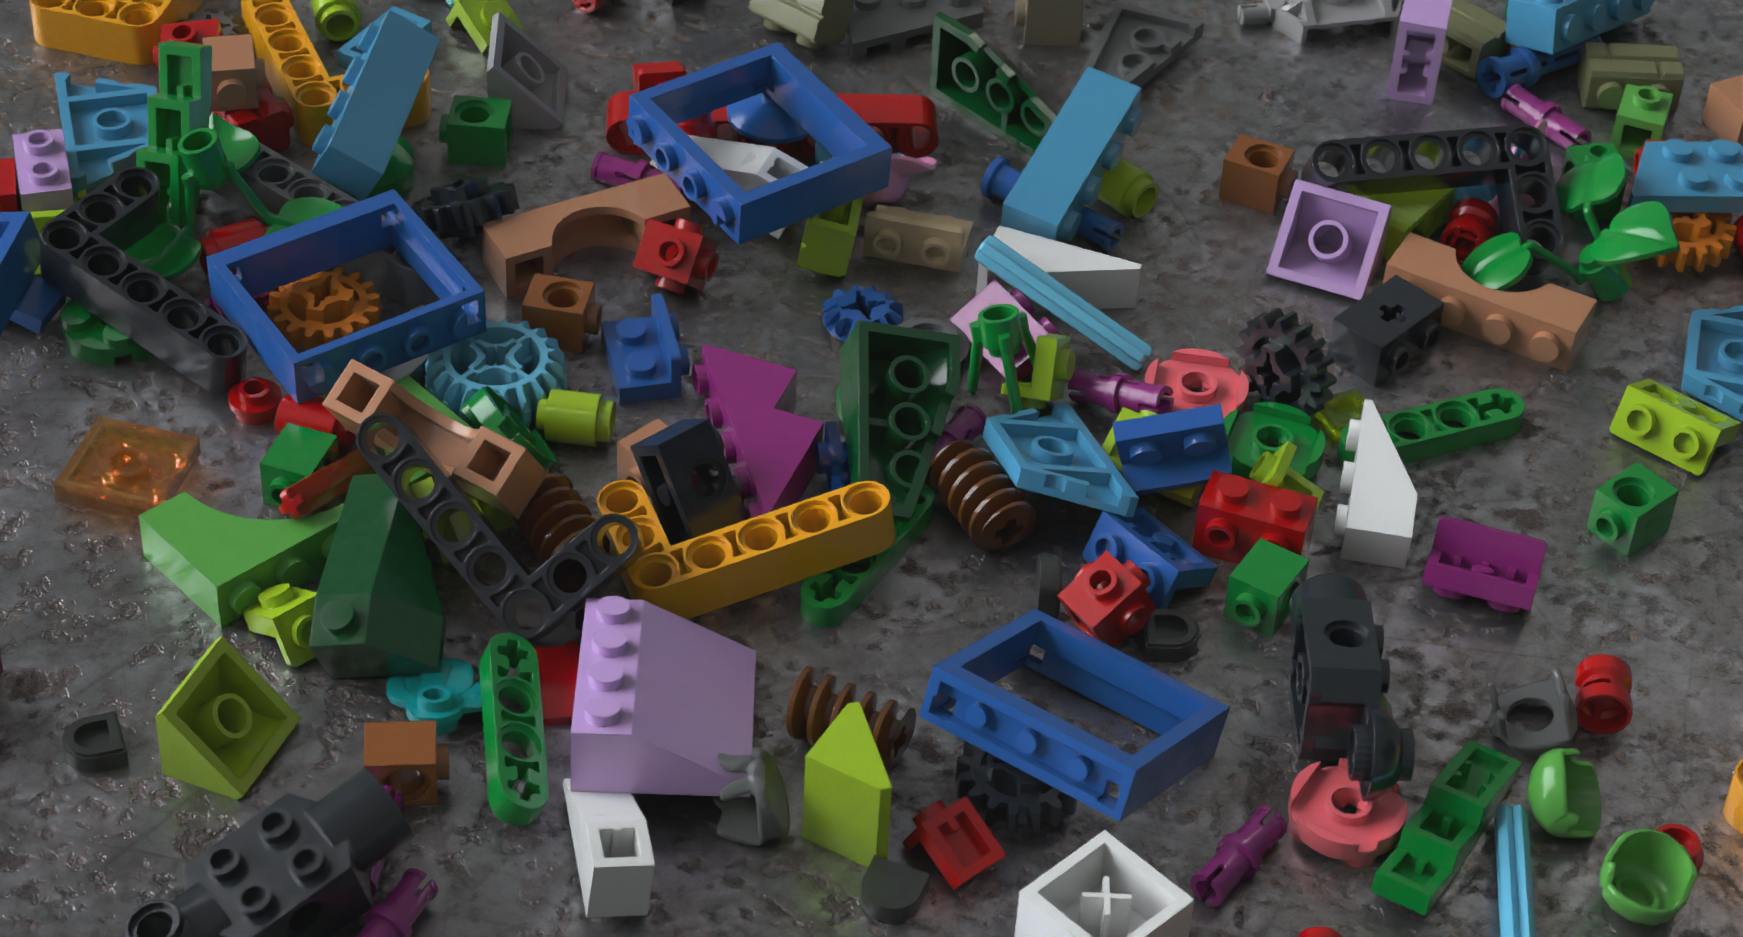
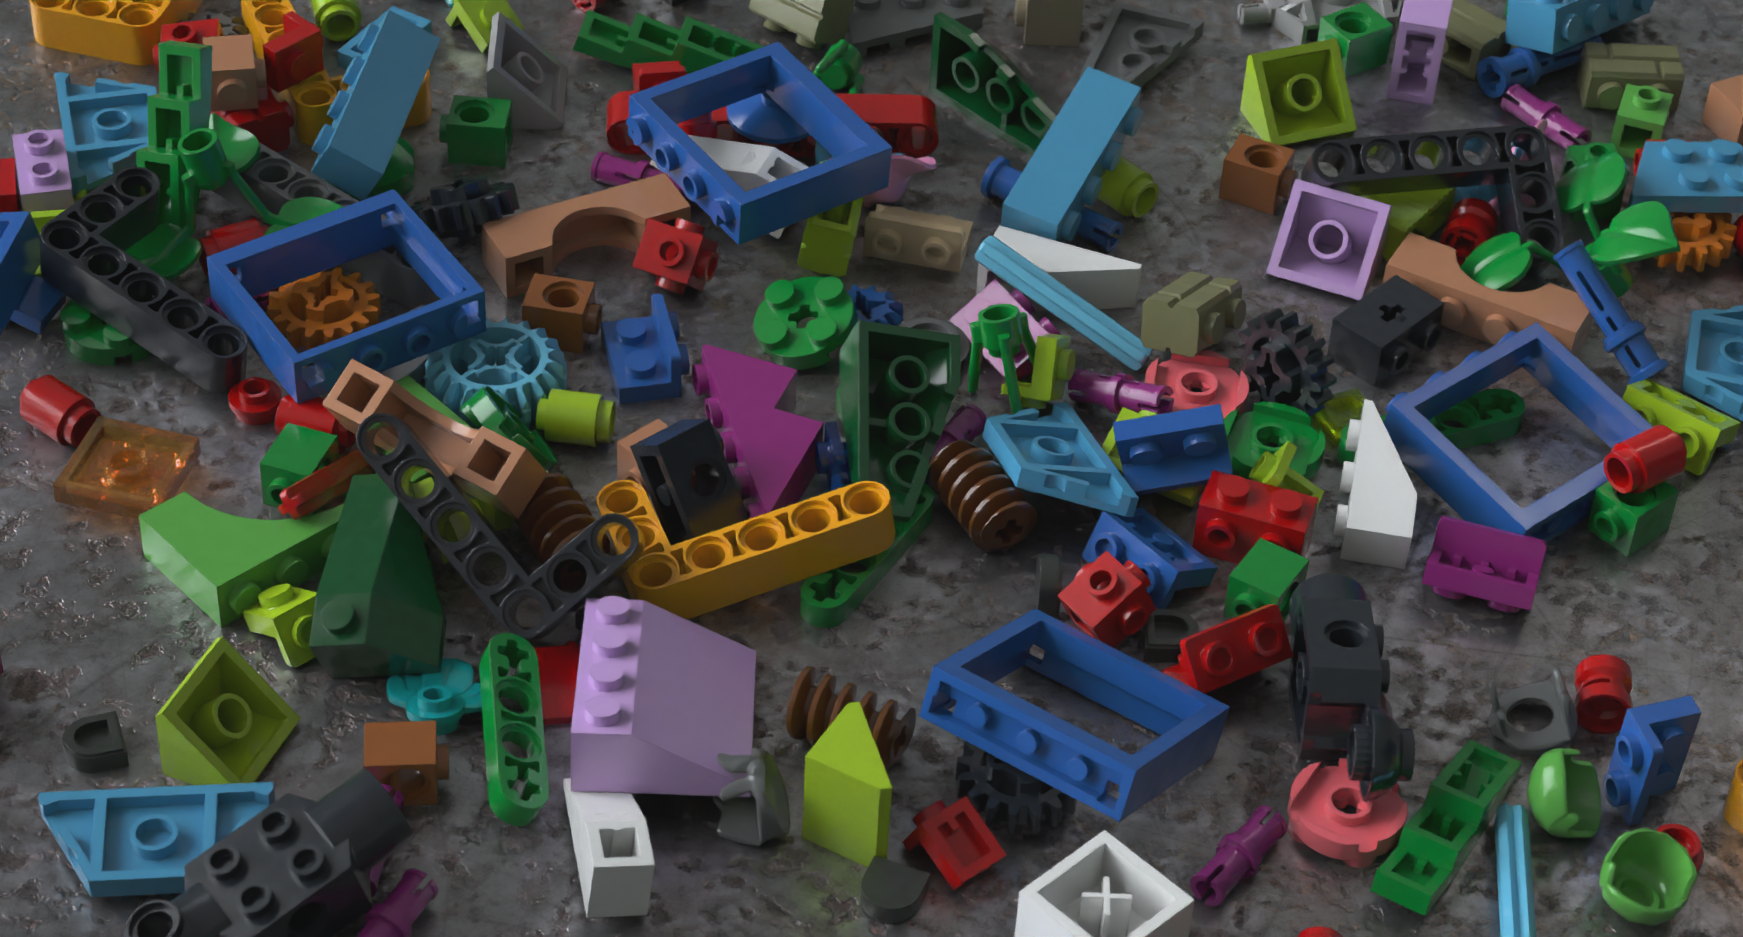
none -> red brick [20,374,101,447]
none -> dark azure wing [38,782,275,897]
none -> red bracket [263,11,324,93]
none -> green slope [572,10,764,74]
none -> green plate [754,276,858,370]
none -> green plant [813,39,865,94]
none -> olive brick [1141,271,1246,358]
none -> red bracket [1160,604,1294,694]
none -> lime slope [1240,38,1357,146]
none -> green brick [1317,2,1393,78]
none -> blue window [1384,322,1653,543]
none -> blue pin [1553,240,1670,385]
none -> red brick [1603,425,1687,494]
none -> blue bracket [1603,695,1702,826]

